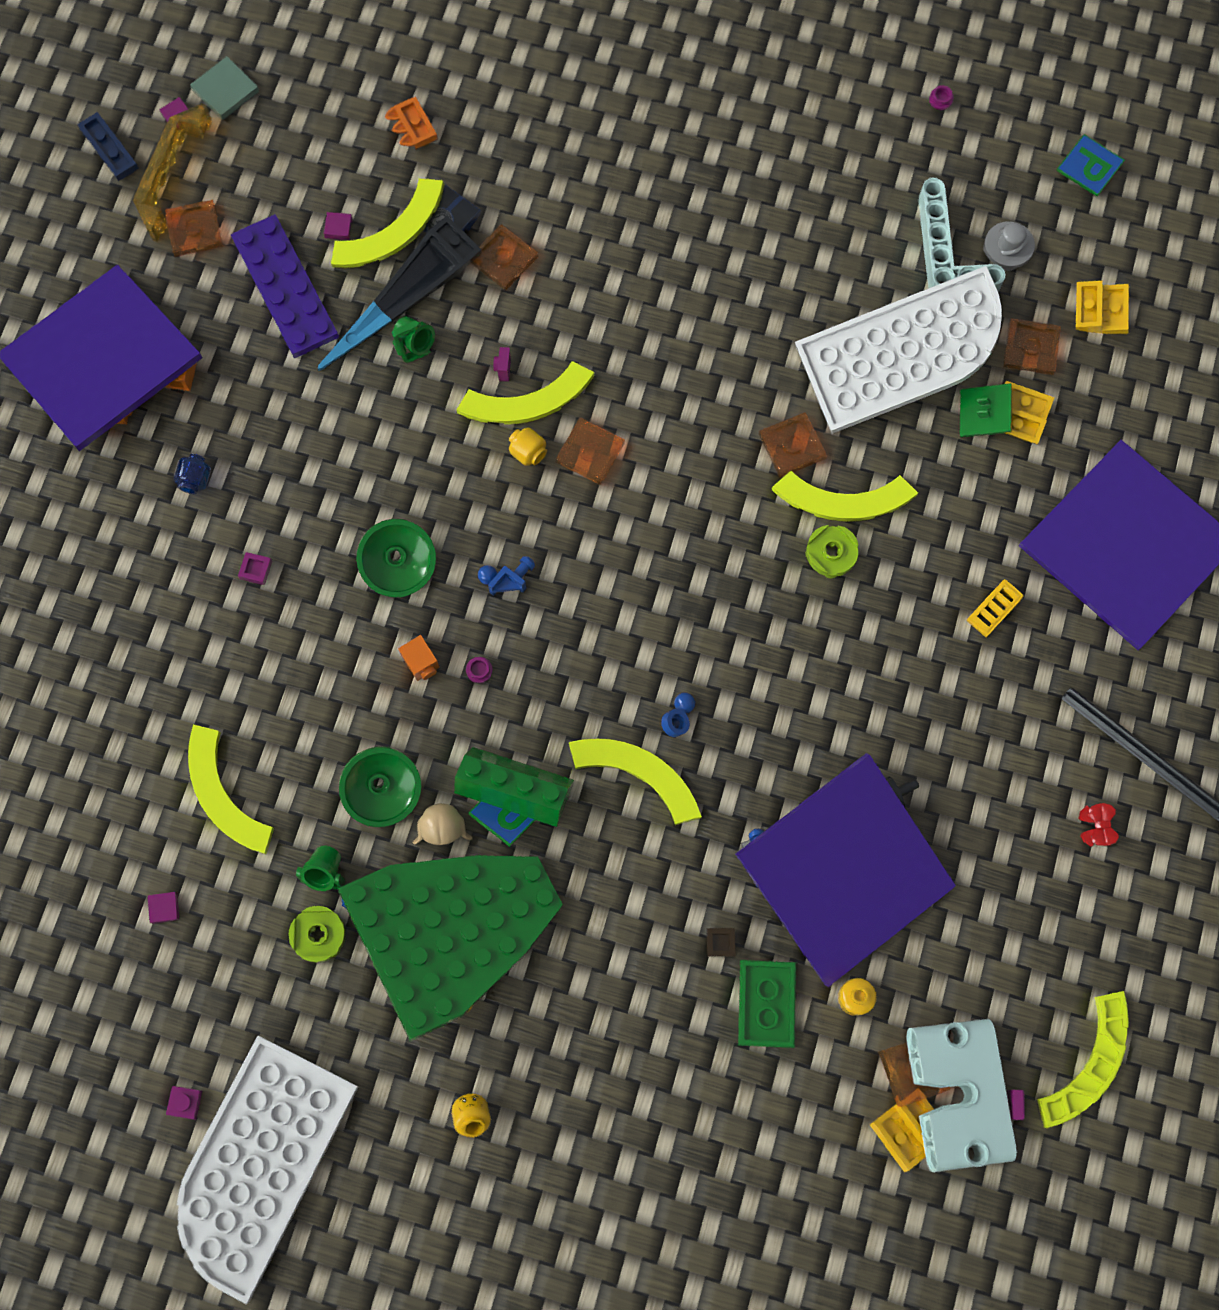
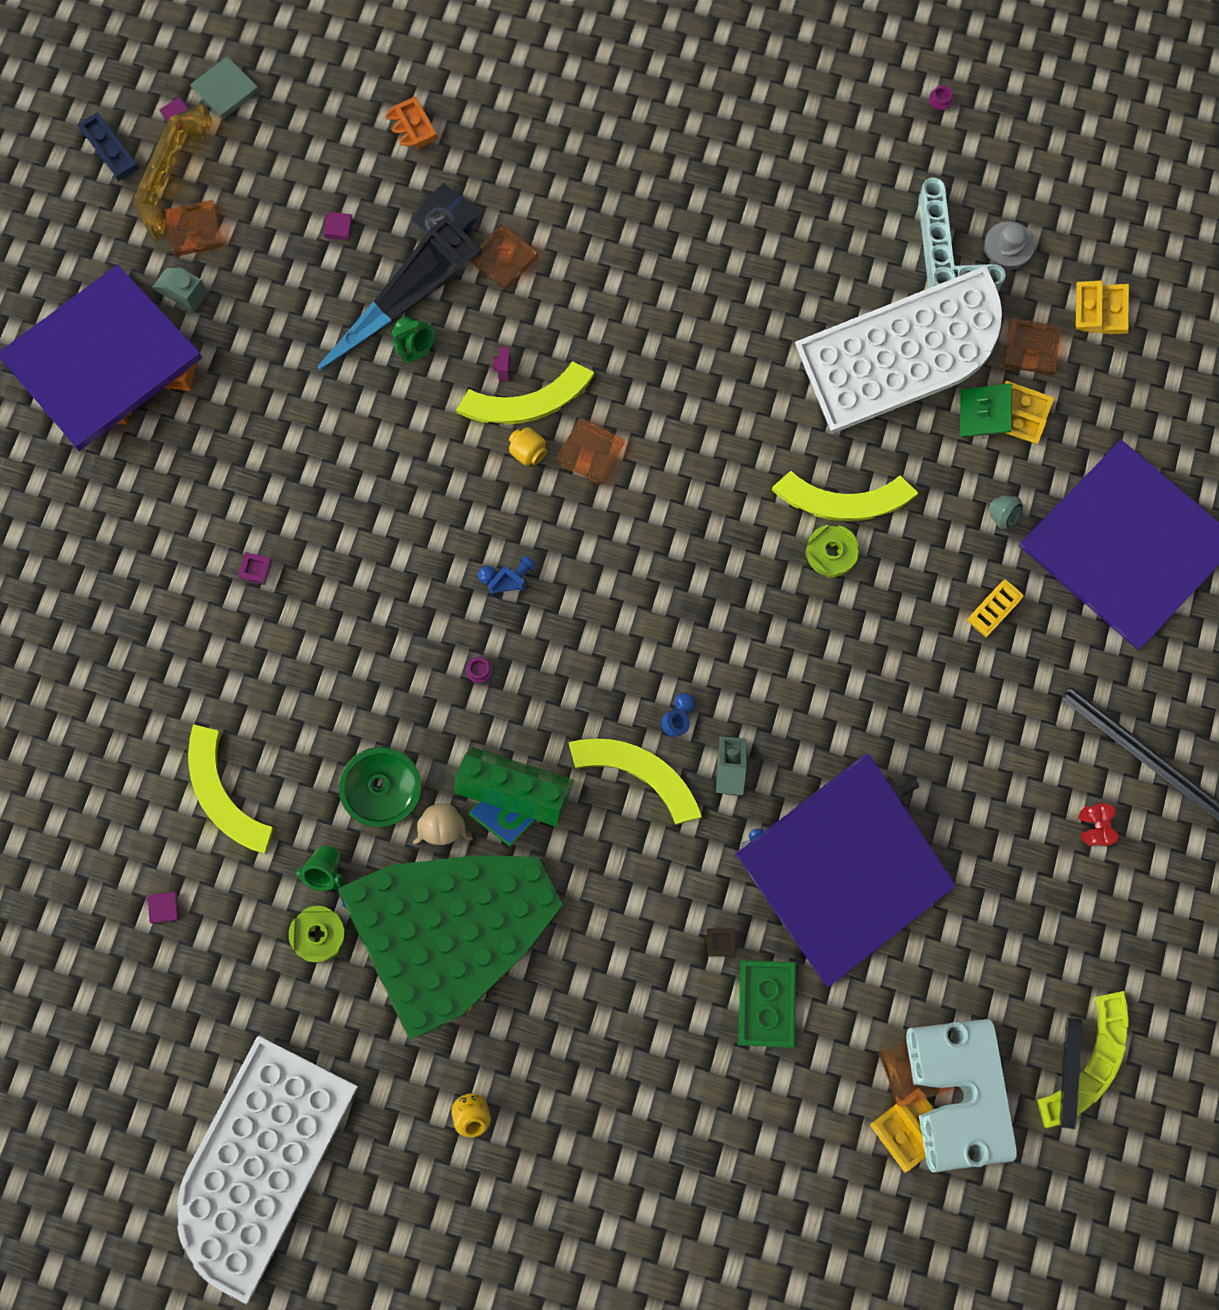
magenta plate [166,1086,202,1119] -> none
clear blue head [173,454,211,494] -> none
dark purple plate [230,214,339,359] -> none
neon yellow tile [331,178,445,268] -> none
green dish [356,519,436,597] -> none
orange brick [398,635,440,681] -> none
clear orange tile [759,412,827,477] -> none
yellow head [838,978,876,1016] -> none
magenta tile [1007,1090,1025,1120] -> none
blue piece [1056,134,1125,197] -> none
none -> sand green slope [152,268,208,313]
none -> sand green slope [716,736,746,795]
none -> sand green cone [989,495,1023,530]
none -> black beam [1059,1017,1082,1129]

